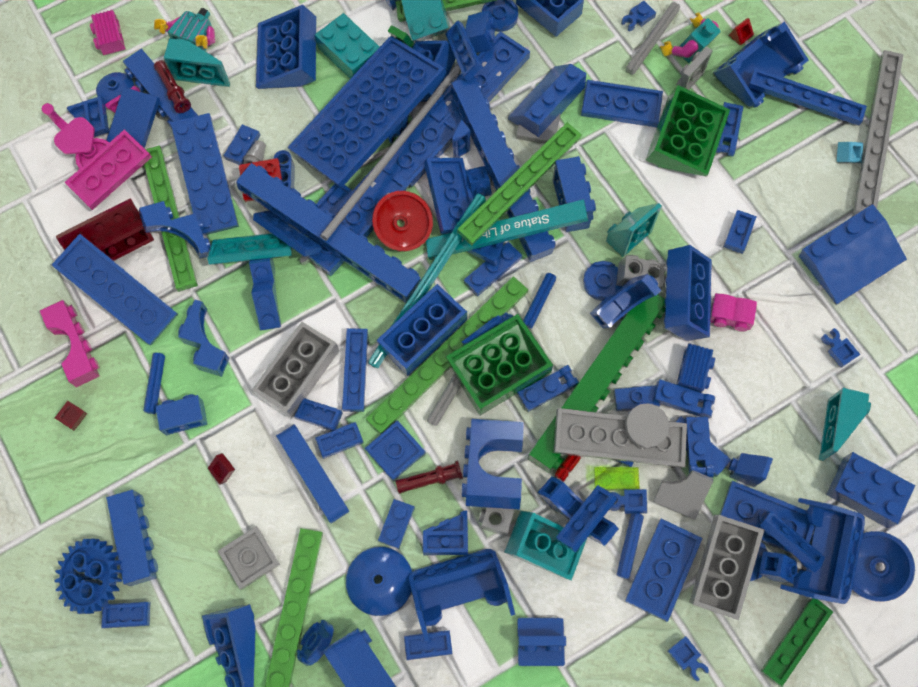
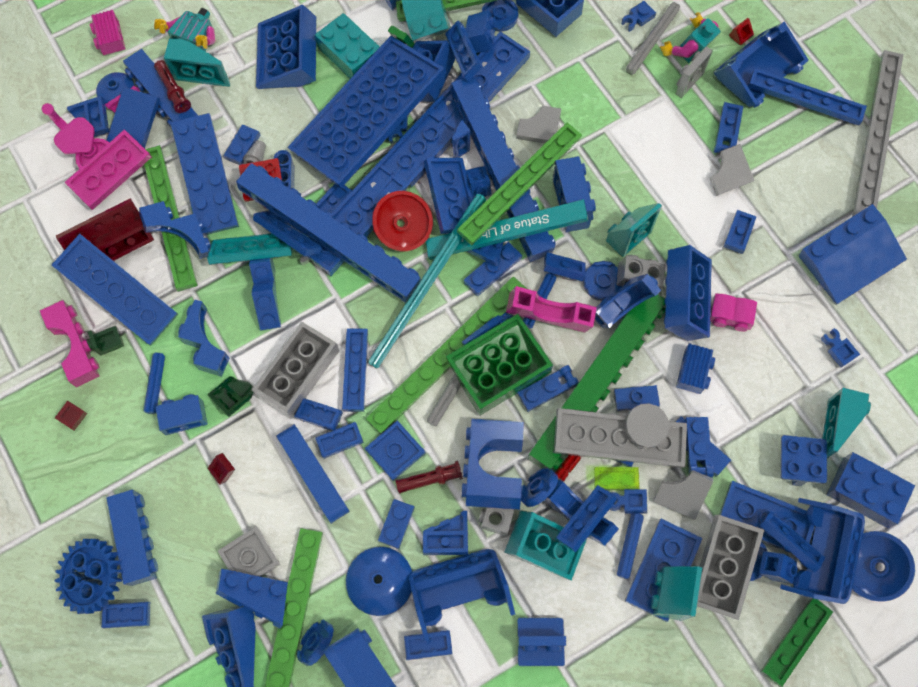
light grey piece [320,63,461,241] -> none
blue slope [377,284,467,376] -> none
blue slope [508,64,587,137] -> none
blue tile [581,80,663,128] -> none
green slope [645,85,730,177] -> none
blue plate [653,379,716,419] -> none
blue plate [667,636,709,681] -> none
blue slope [728,453,773,487] -> none
medium azure slope [837,142,863,163] -> none
none -> dark green bracket [87,326,124,356]
none -> dark green slope [208,376,253,417]
none -> blue wing [216,569,288,629]
none -> dark pink arch [506,286,597,333]
none -> blue tile [521,468,558,507]
none -> blue plate [544,252,586,282]
none -> teal slope [651,566,702,621]
none -> light grey tile [709,144,755,196]
none -> blue bracket [781,435,827,486]

